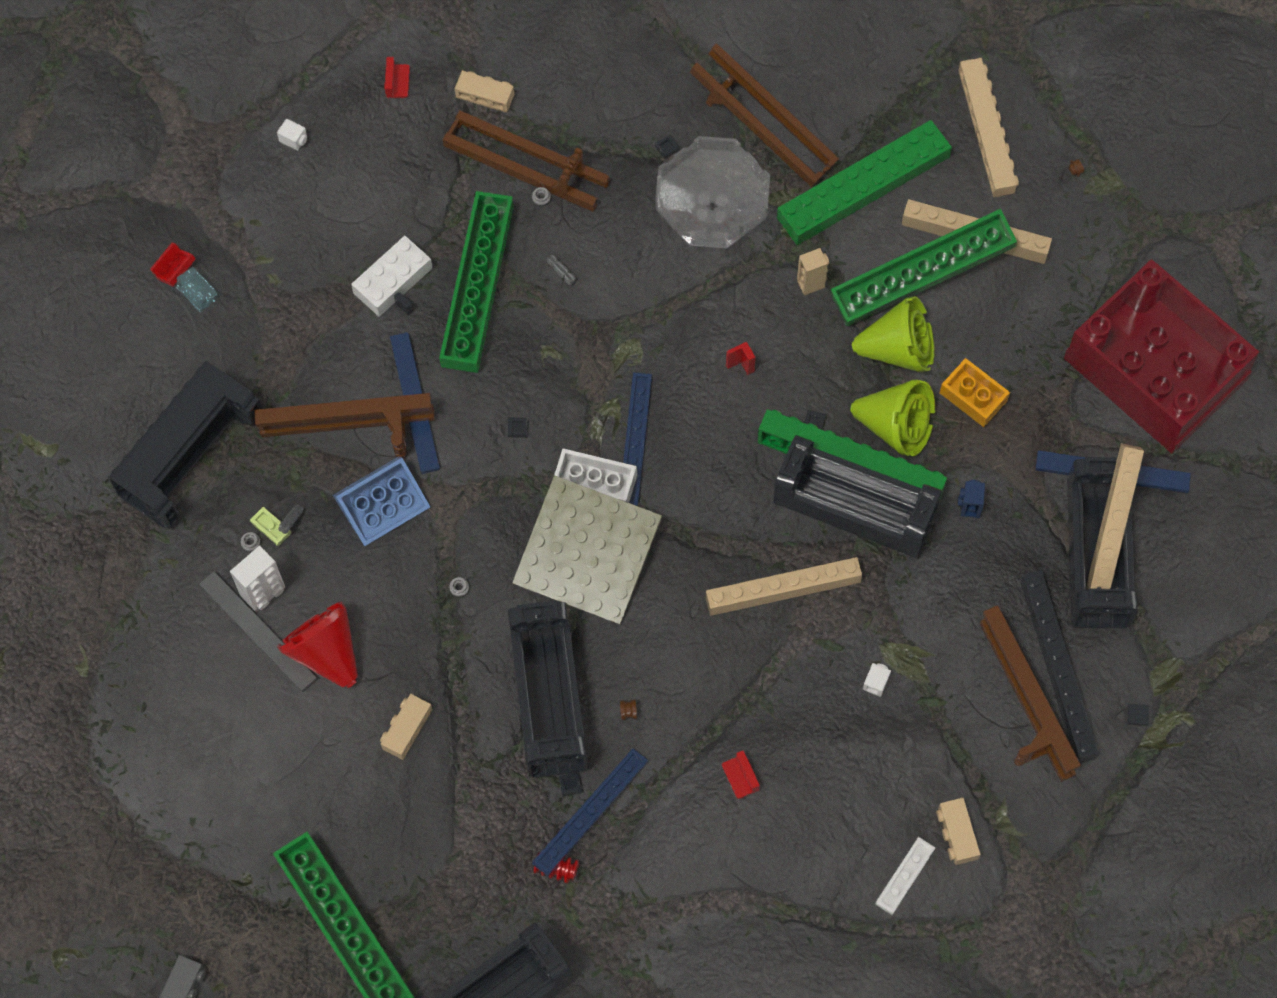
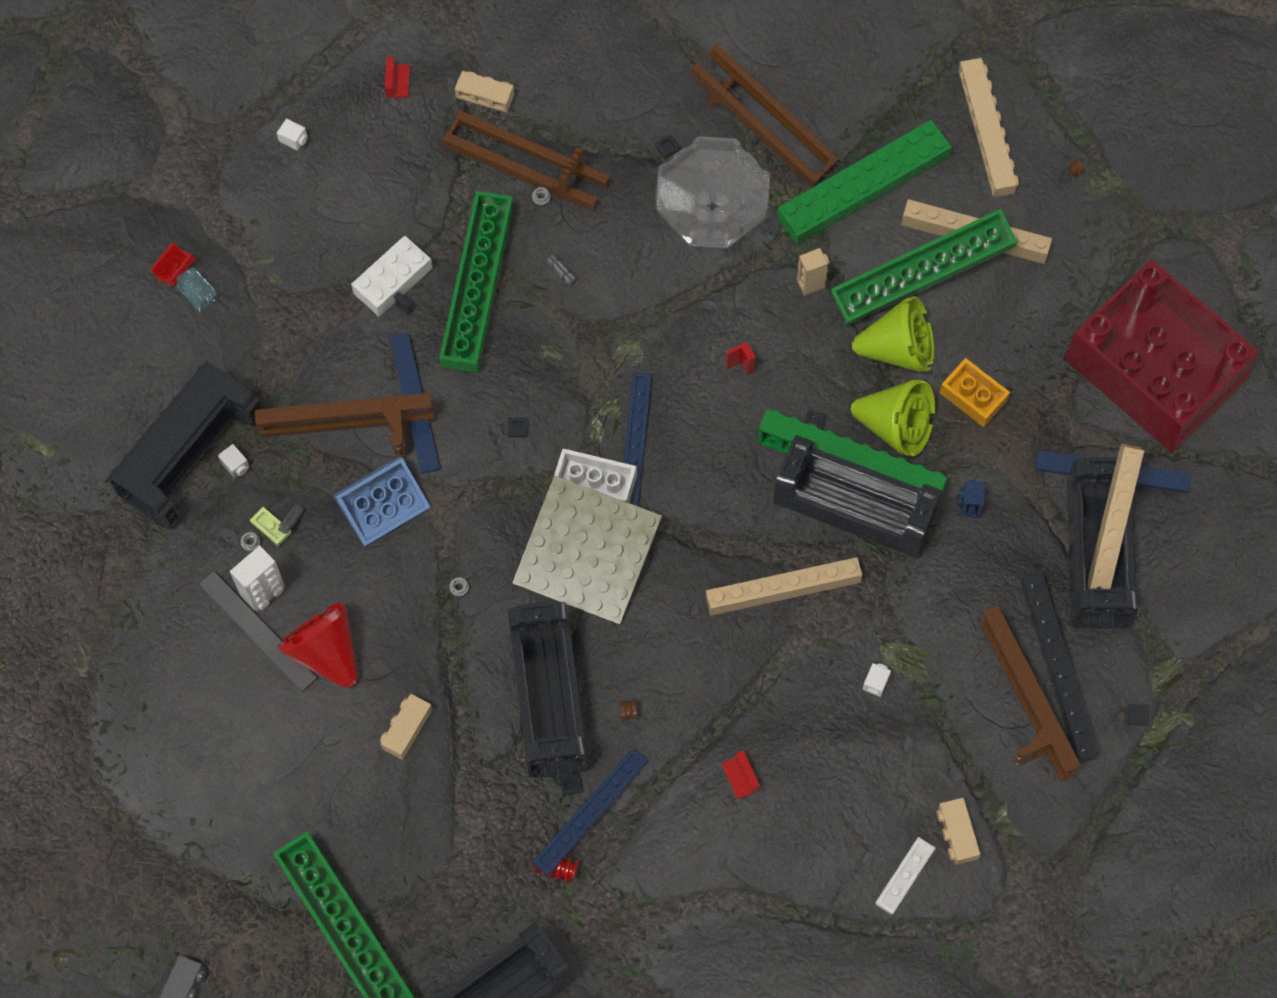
none -> white brick [218,444,249,479]

